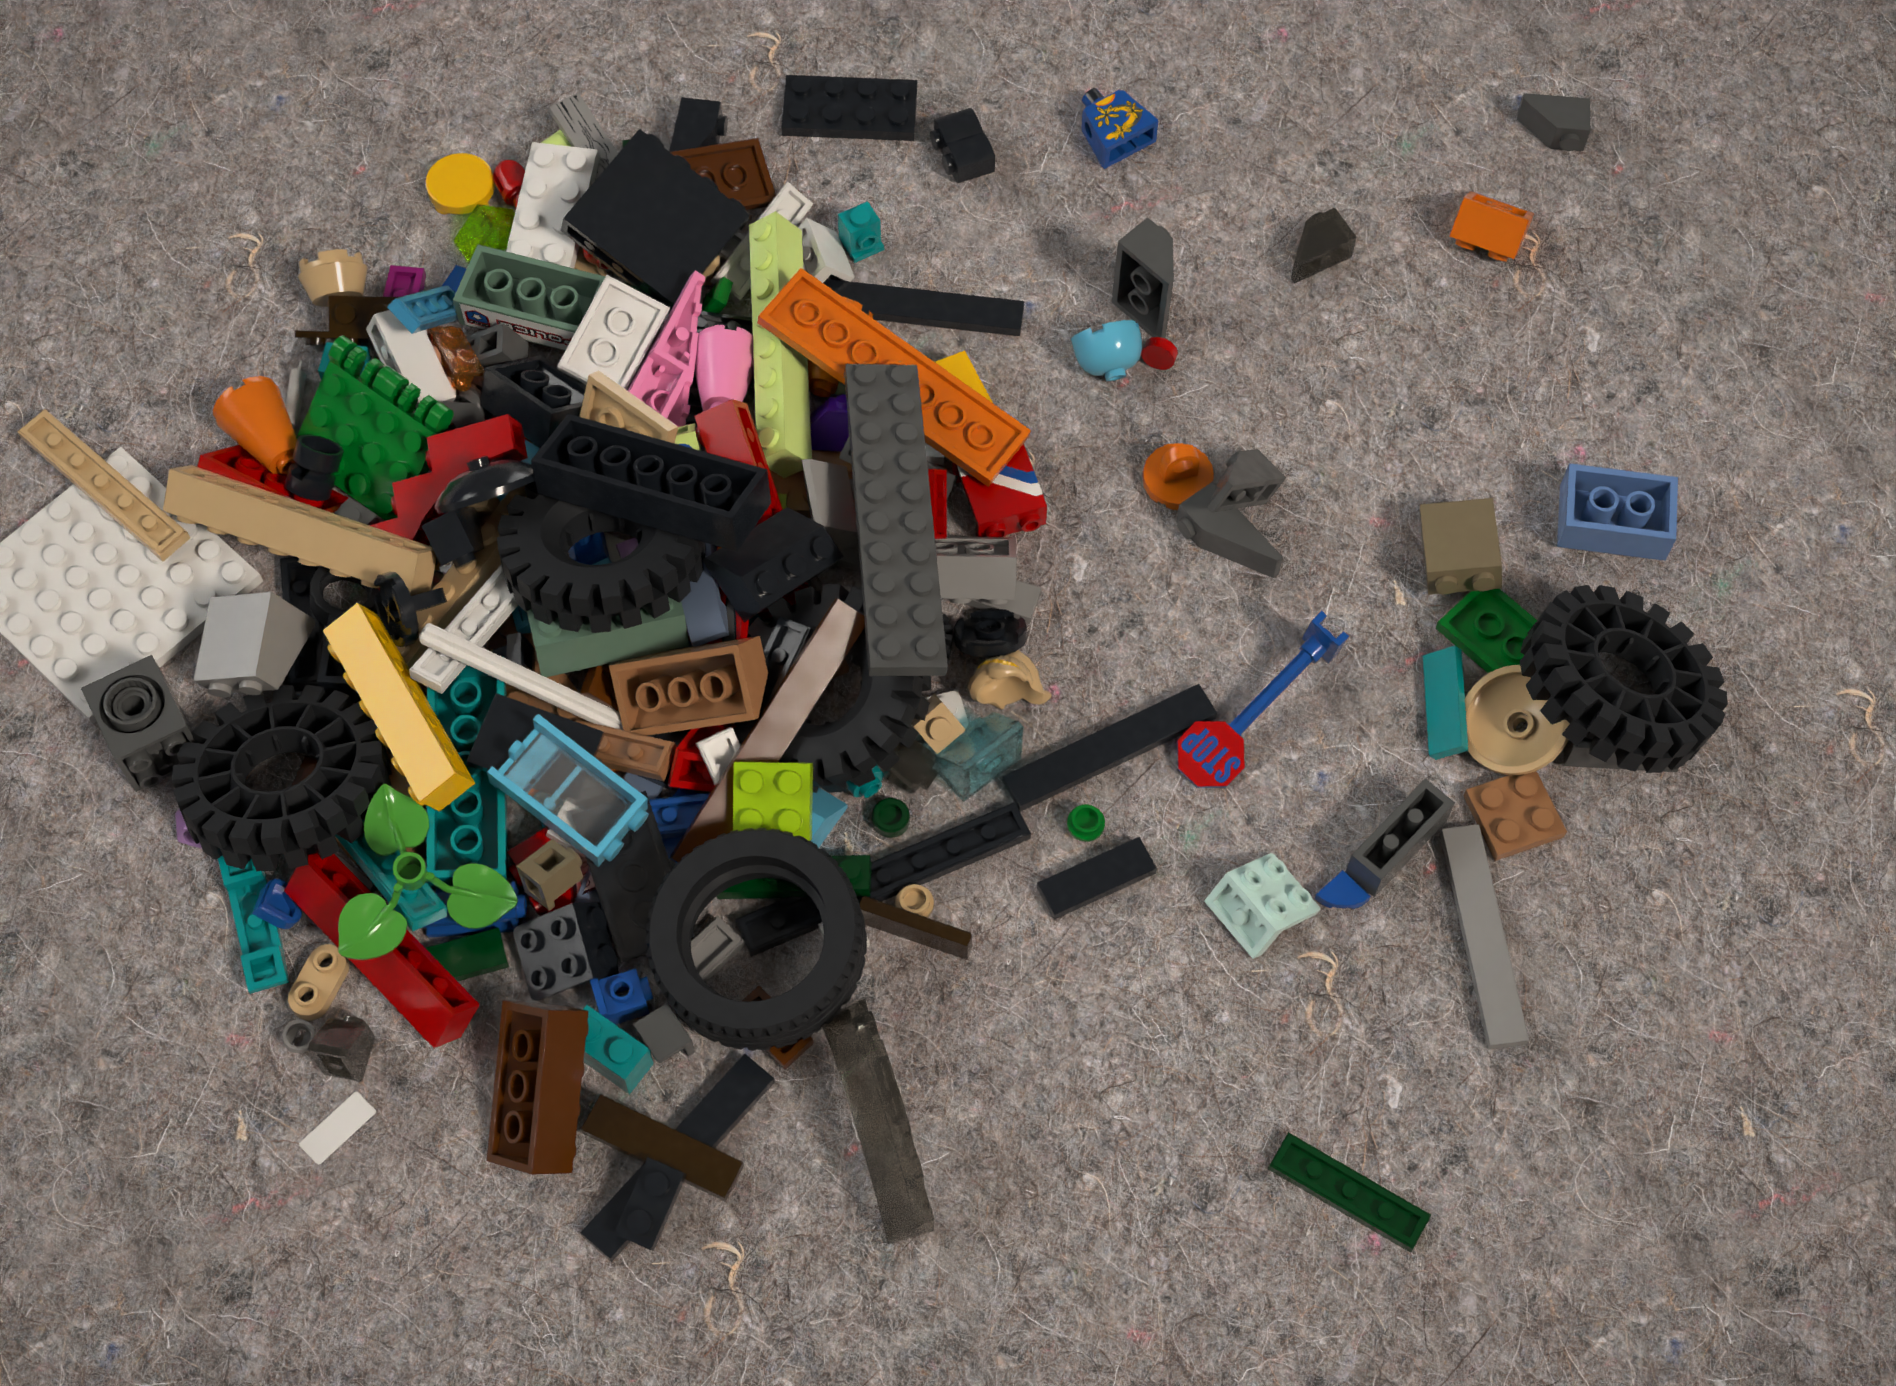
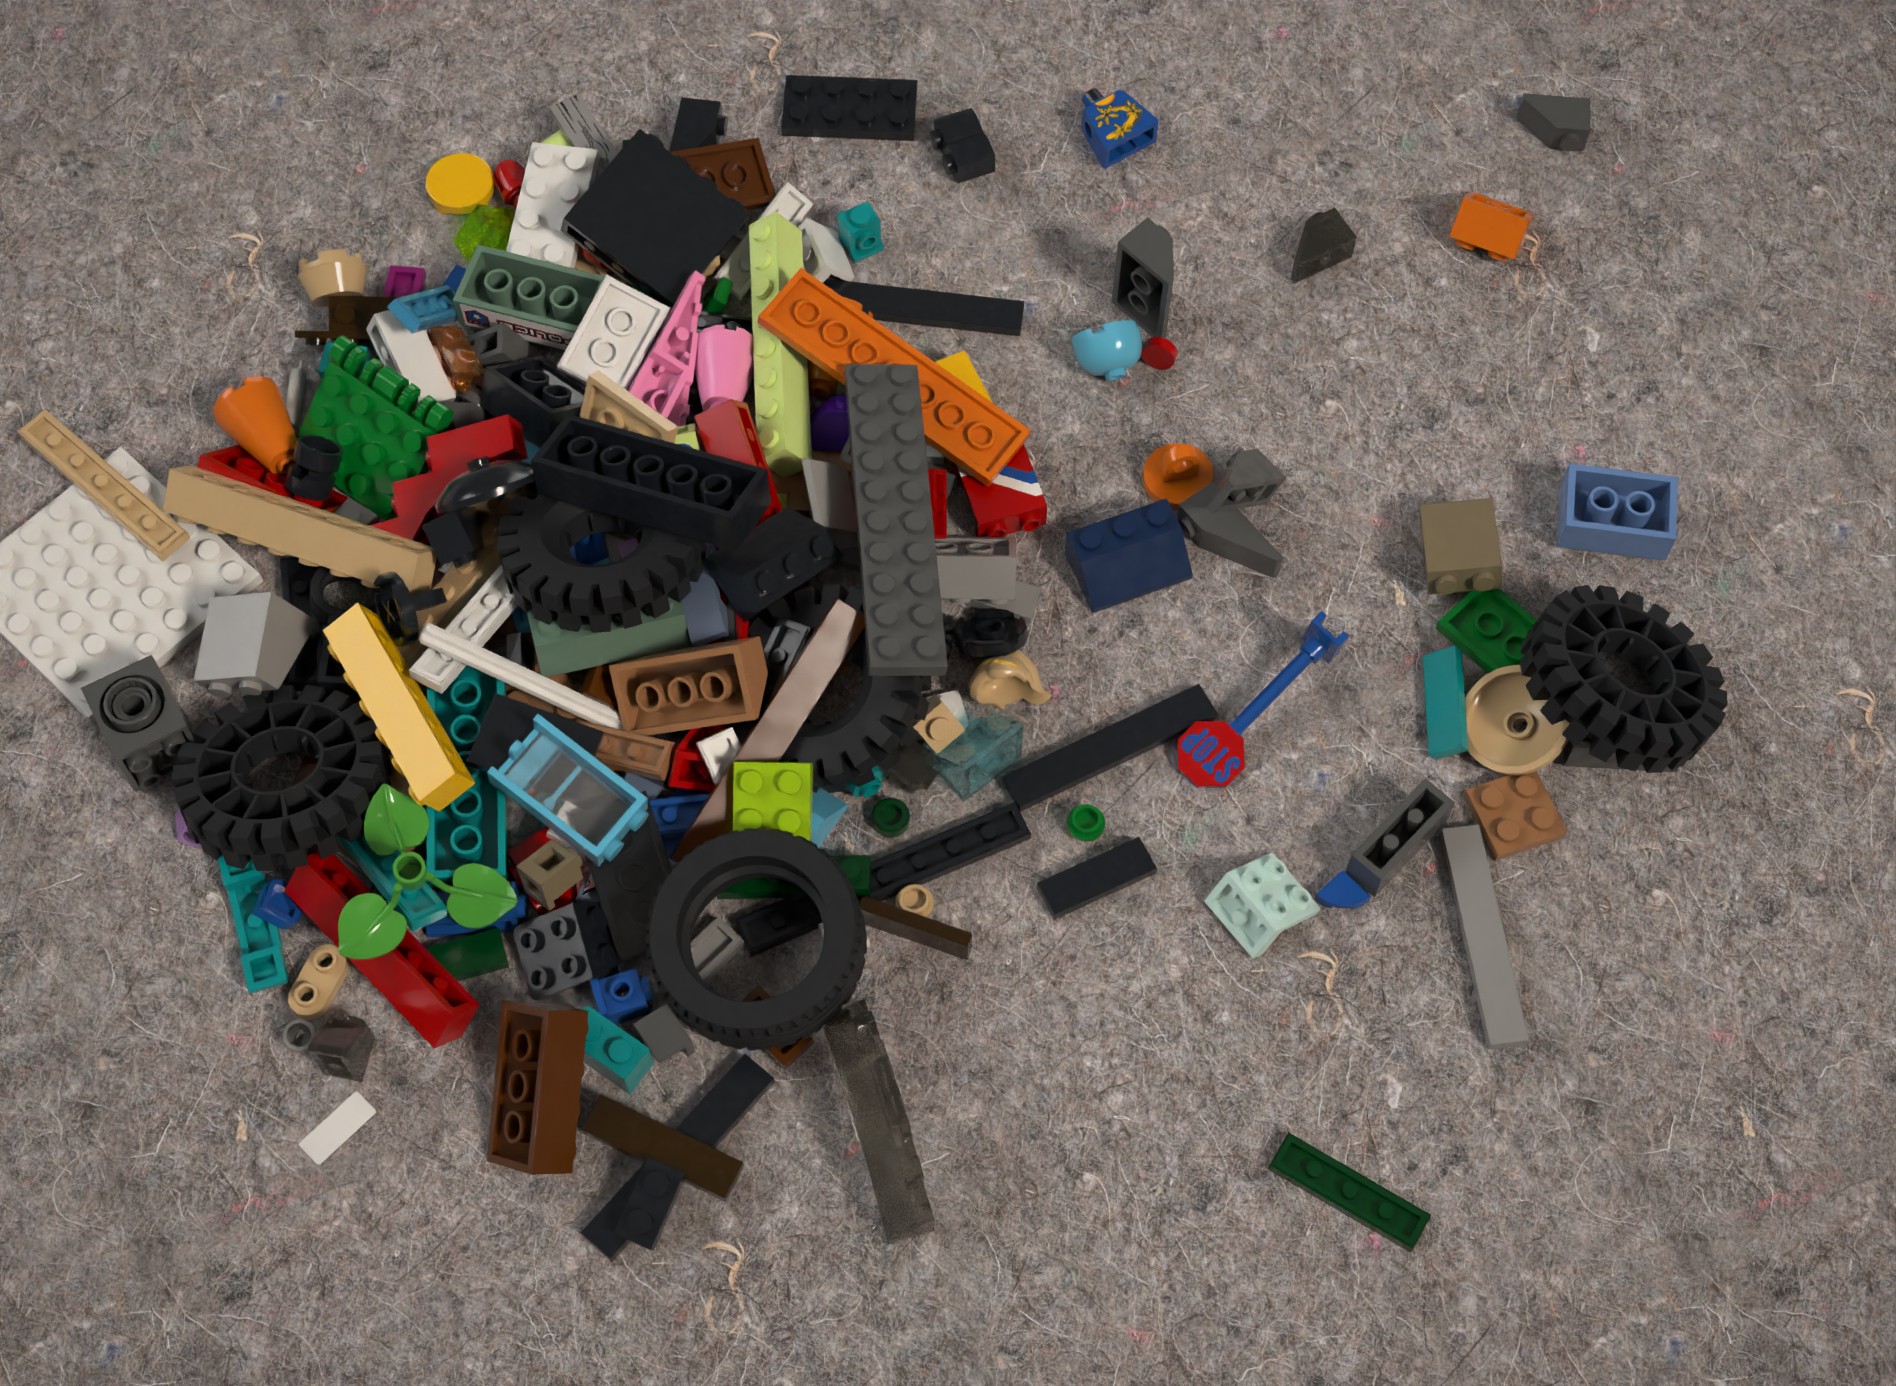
none -> dark blue slope [1065,498,1193,613]

